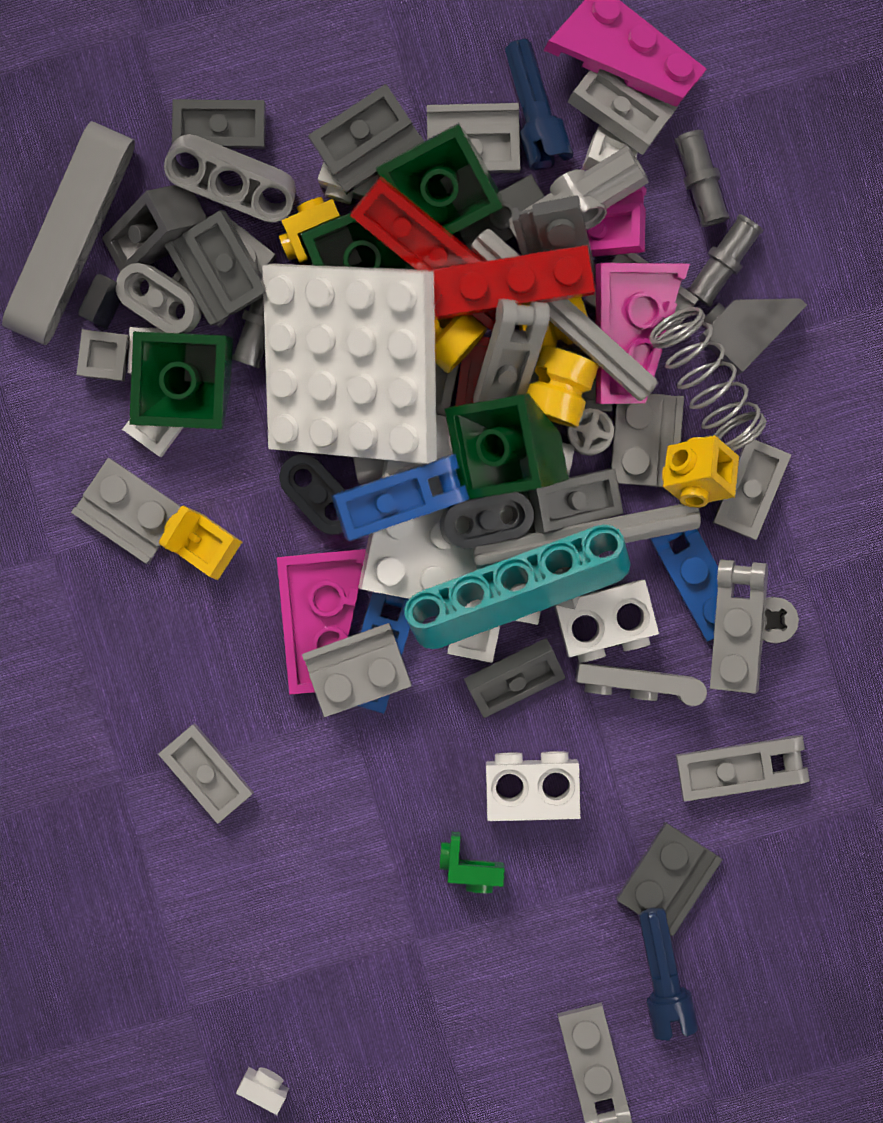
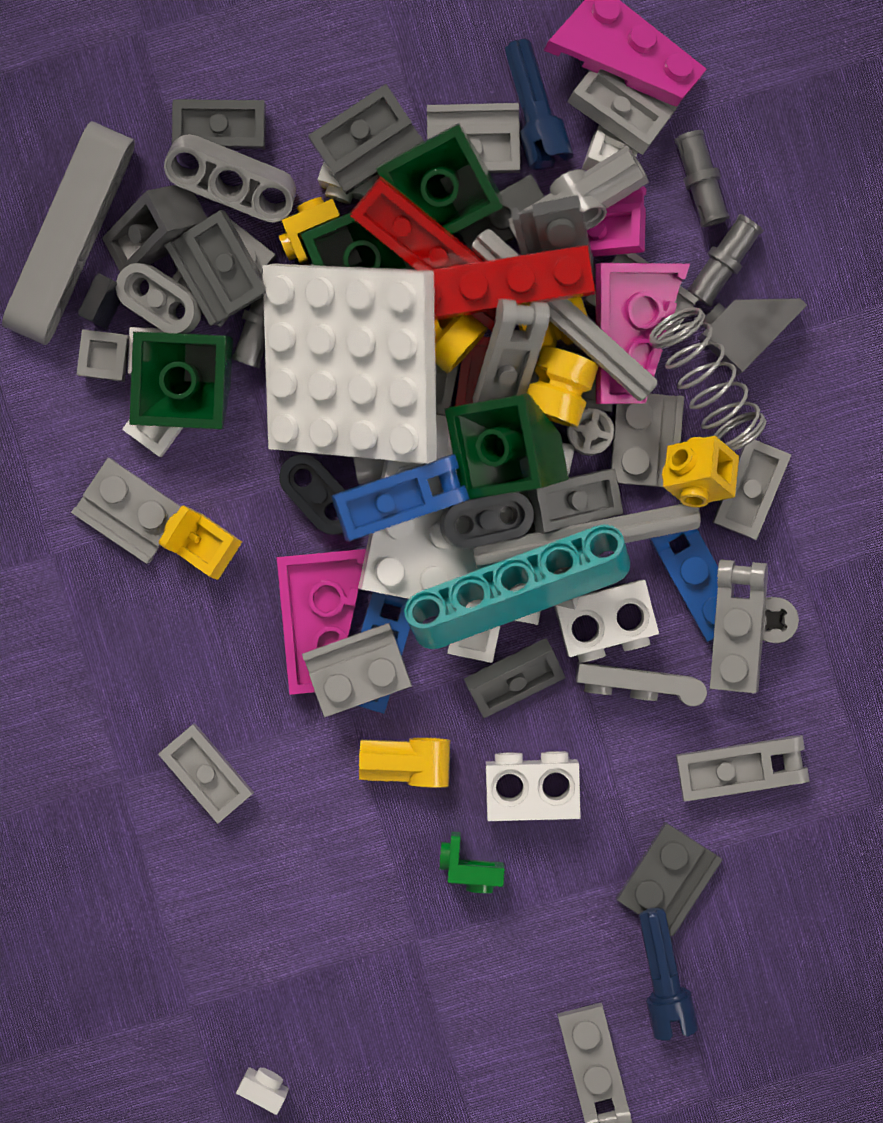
none -> yellow piece [359,738,450,787]

